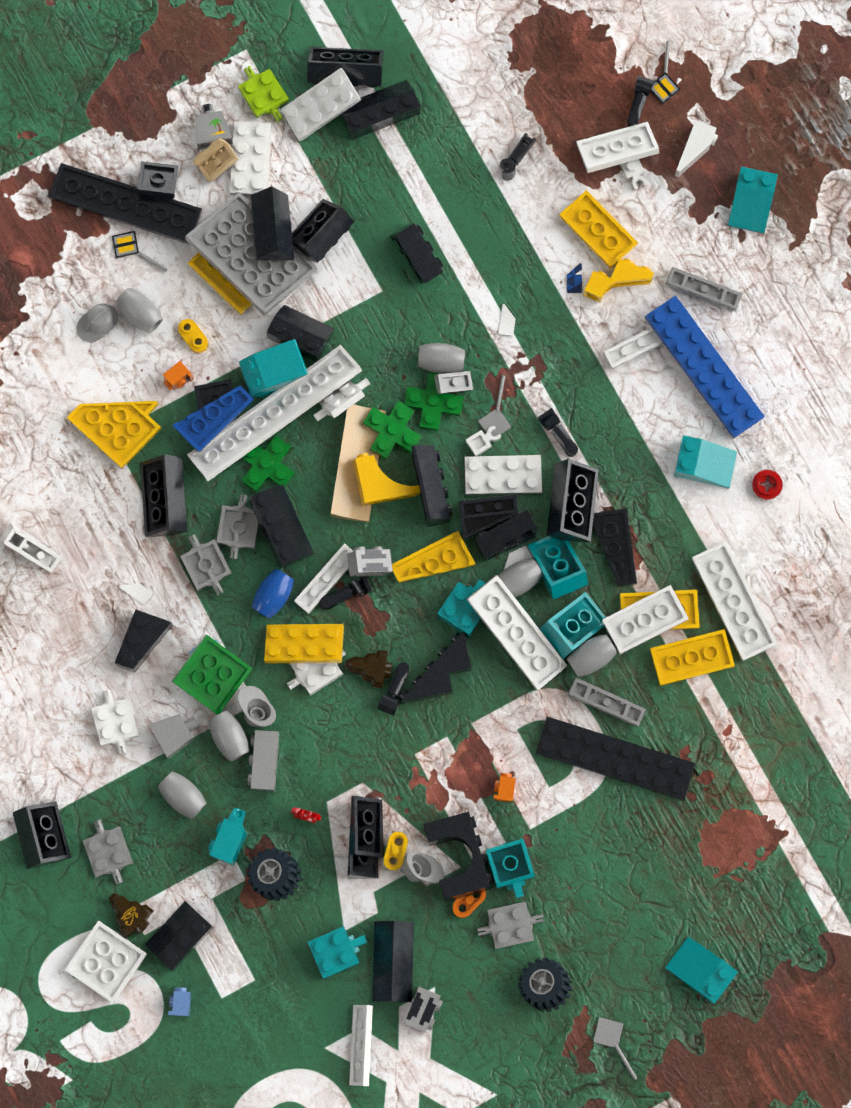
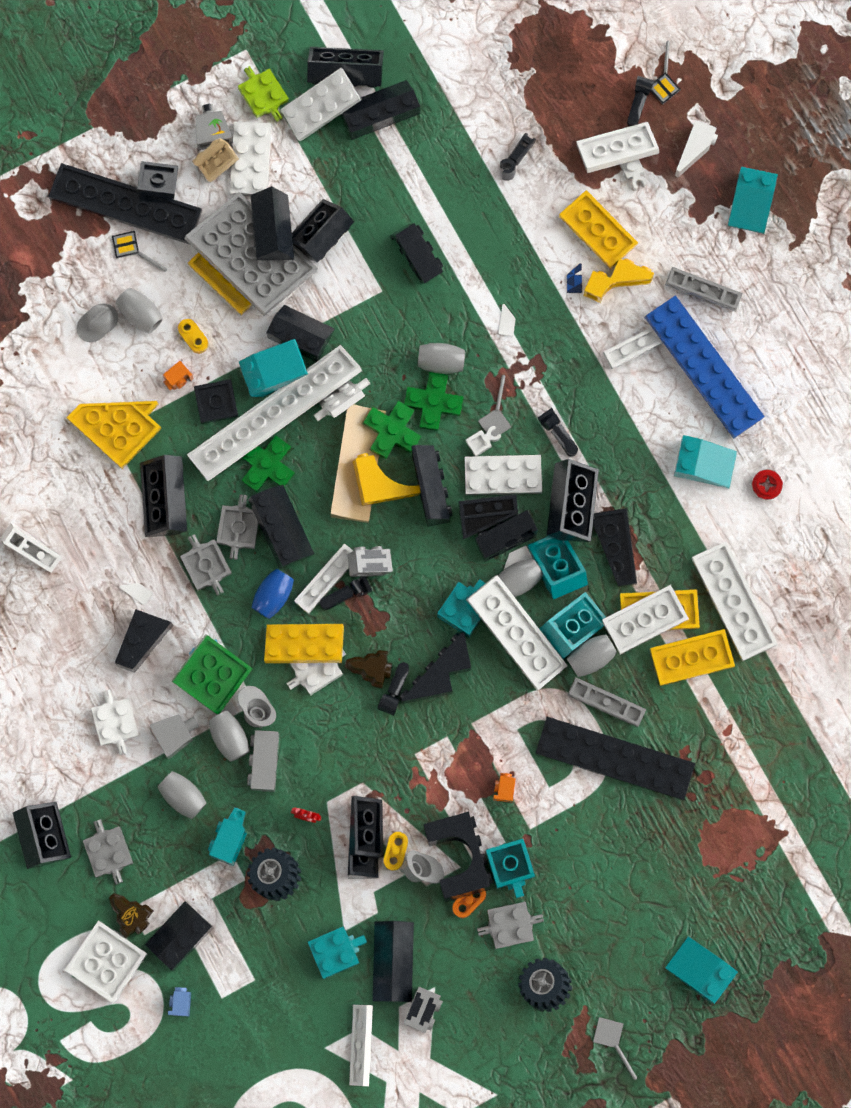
blue wing [172,386,254,453] -> none
yellow wing [392,531,476,583] -> none
plate [434,371,473,394] -> none

